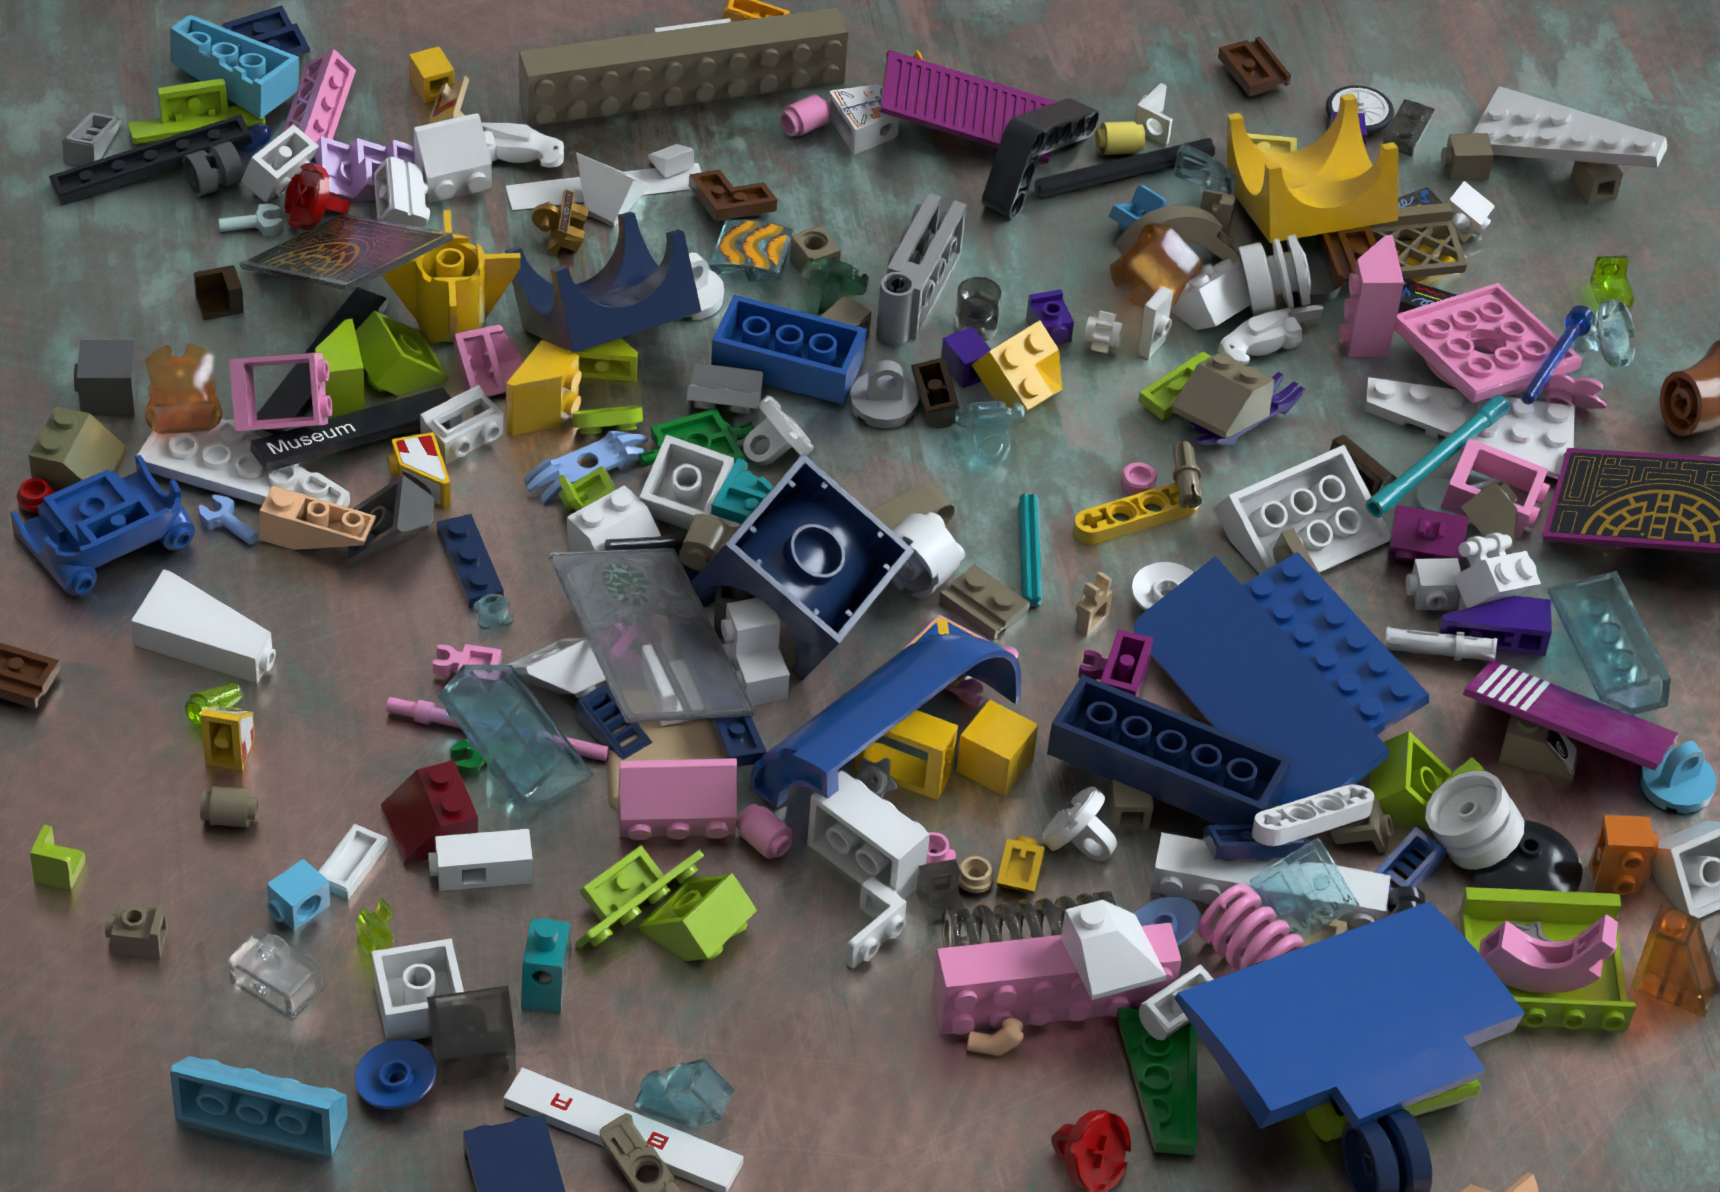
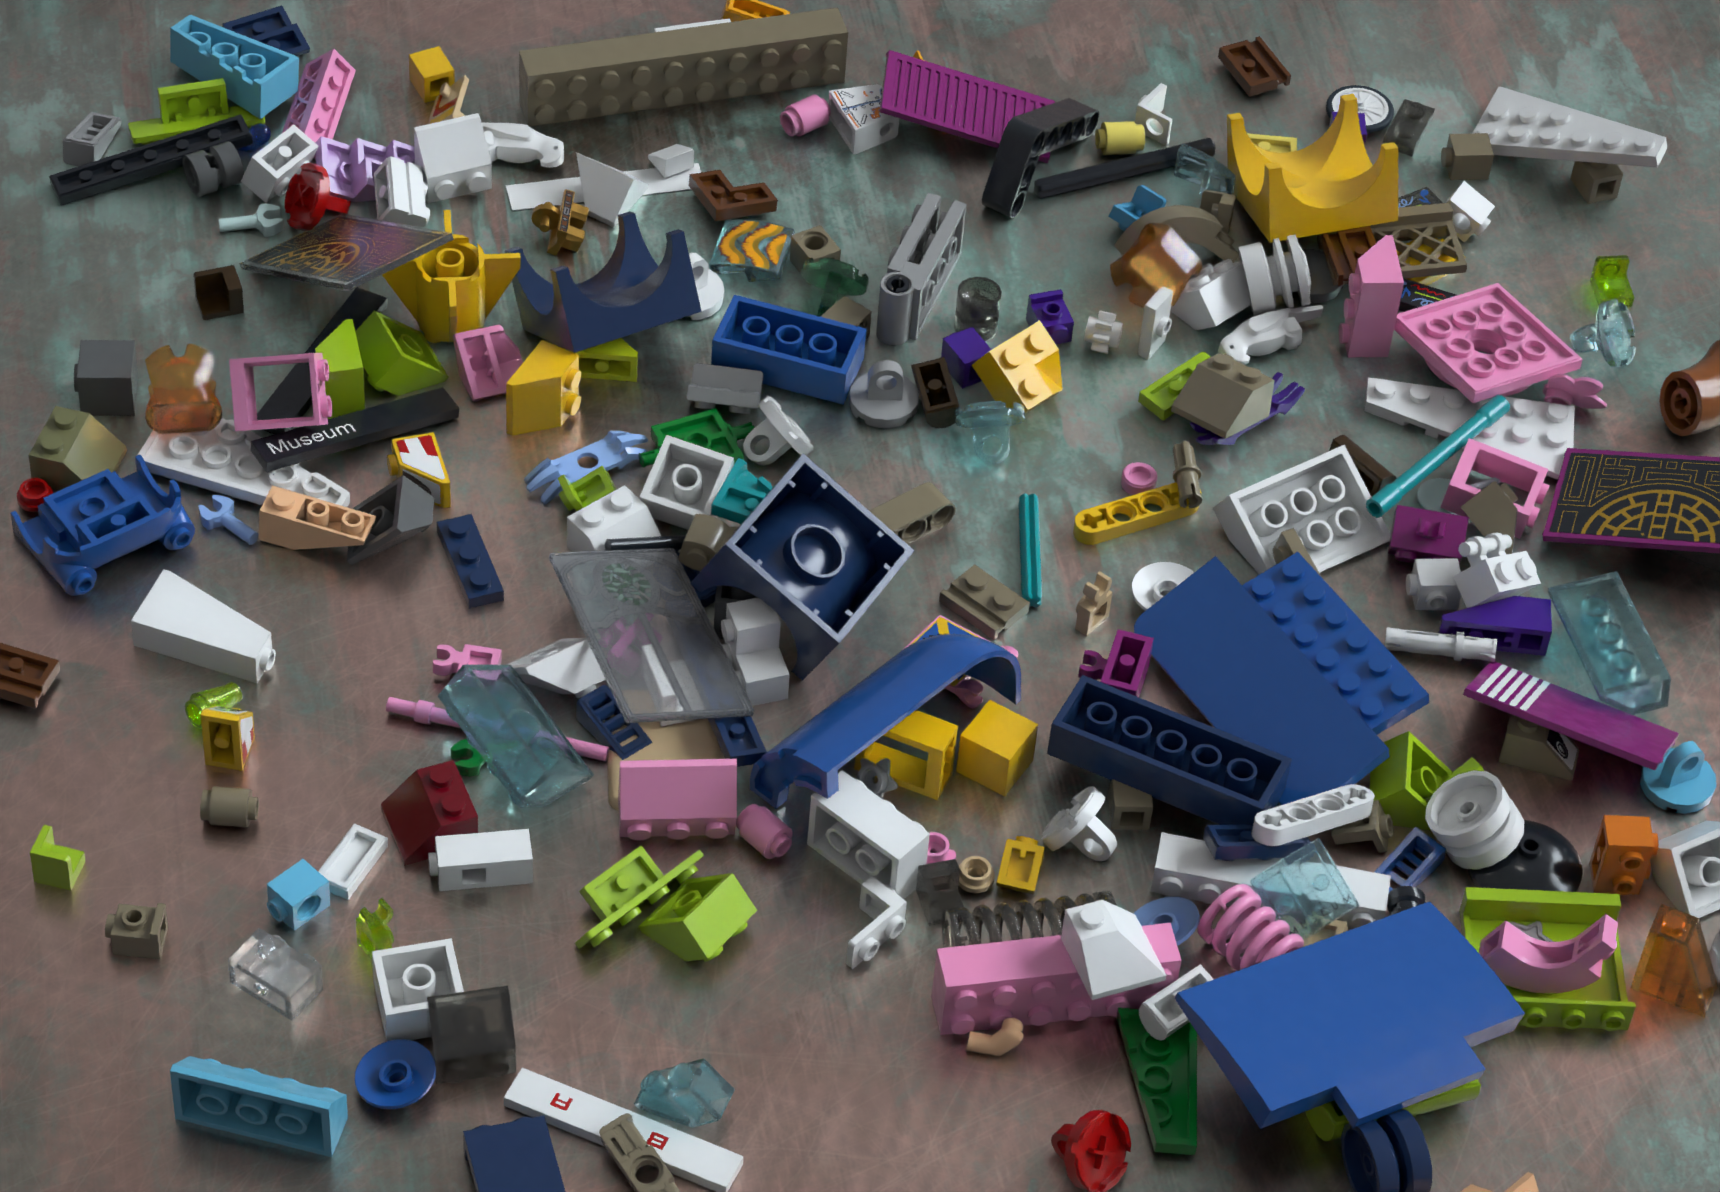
white window [420,385,504,464] -> none
clear light blue plate [474,594,514,629] -> none
teal torso [521,918,572,1013] -> none
lime plate [572,406,643,434] -> none
white brick [890,512,965,598] -> none
clear blue piece [1521,305,1595,405] -> none

